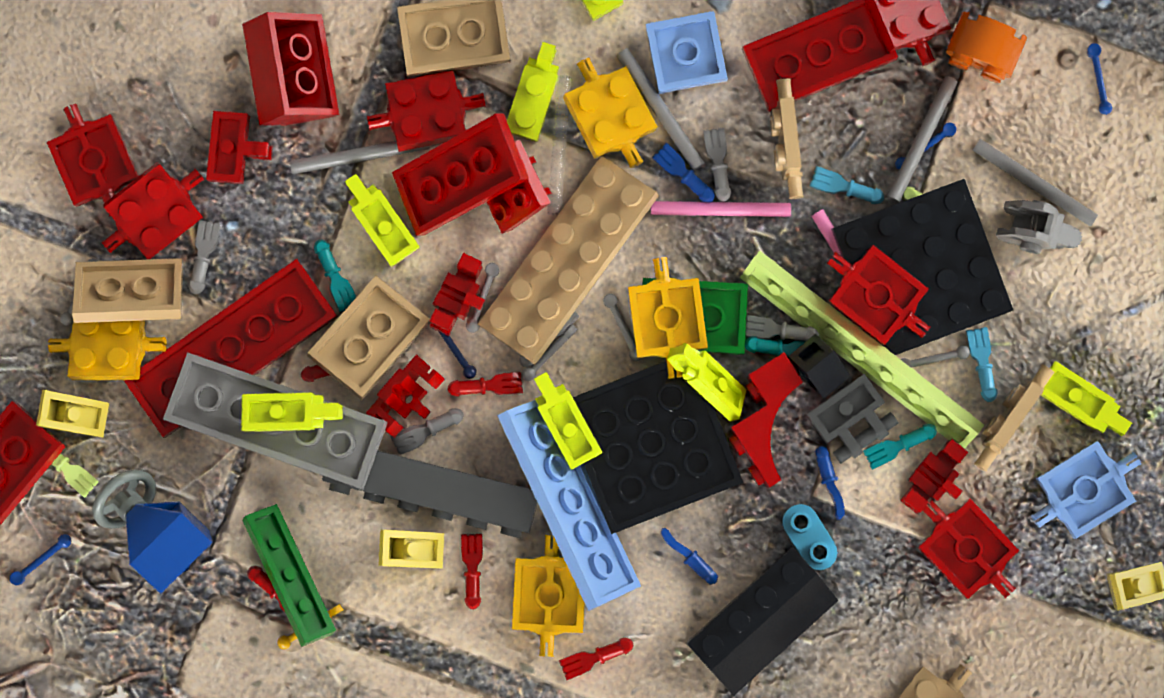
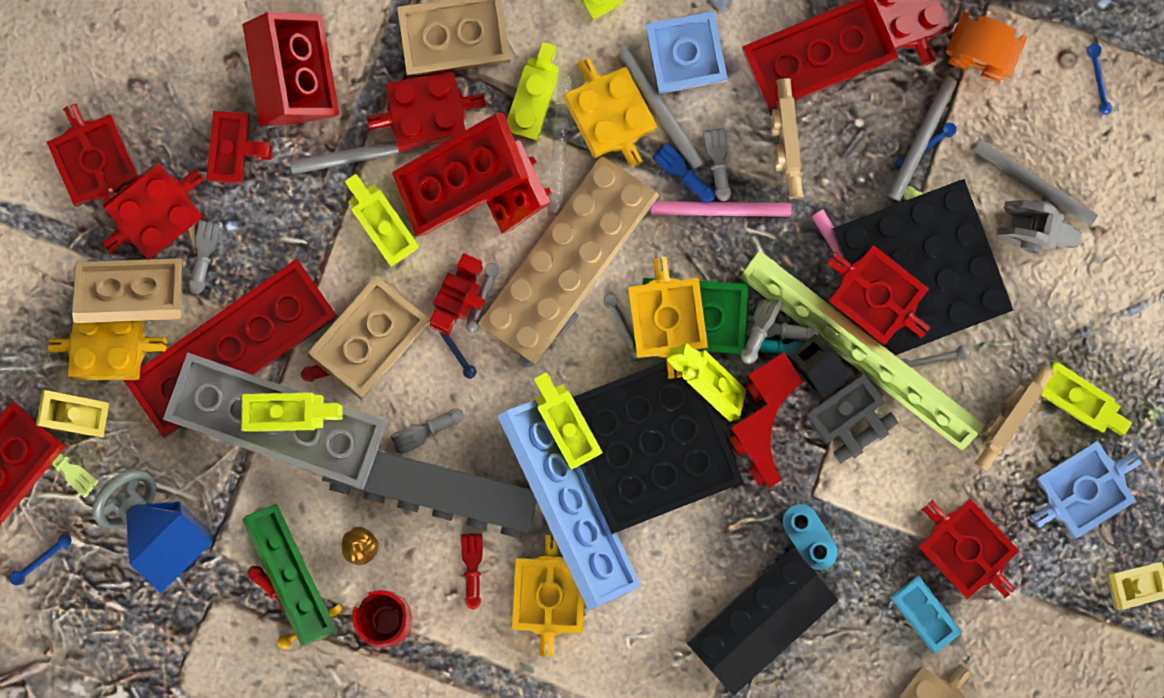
teal piece [314,239,356,312] -> none
red piece [366,354,445,438] -> none
light yellow slope [378,530,444,569] -> none
red piece [447,372,523,397] -> none
light grey hinge [522,325,578,381] -> none
red piece [559,638,634,680] -> none
blue piece [660,528,718,585] -> none
medium azure piece [809,166,884,205] -> none
blue piece [815,446,845,520] -> none
teal piece [863,424,937,470] -> none
red piece [900,439,968,514] -> none
medium azure piece [966,327,998,402] -> none
none -> pearl gold piece [341,527,379,565]
none -> red helmet [352,590,413,648]
none -> light grey piece [741,300,783,364]
none -> medium azure plate [890,575,963,654]

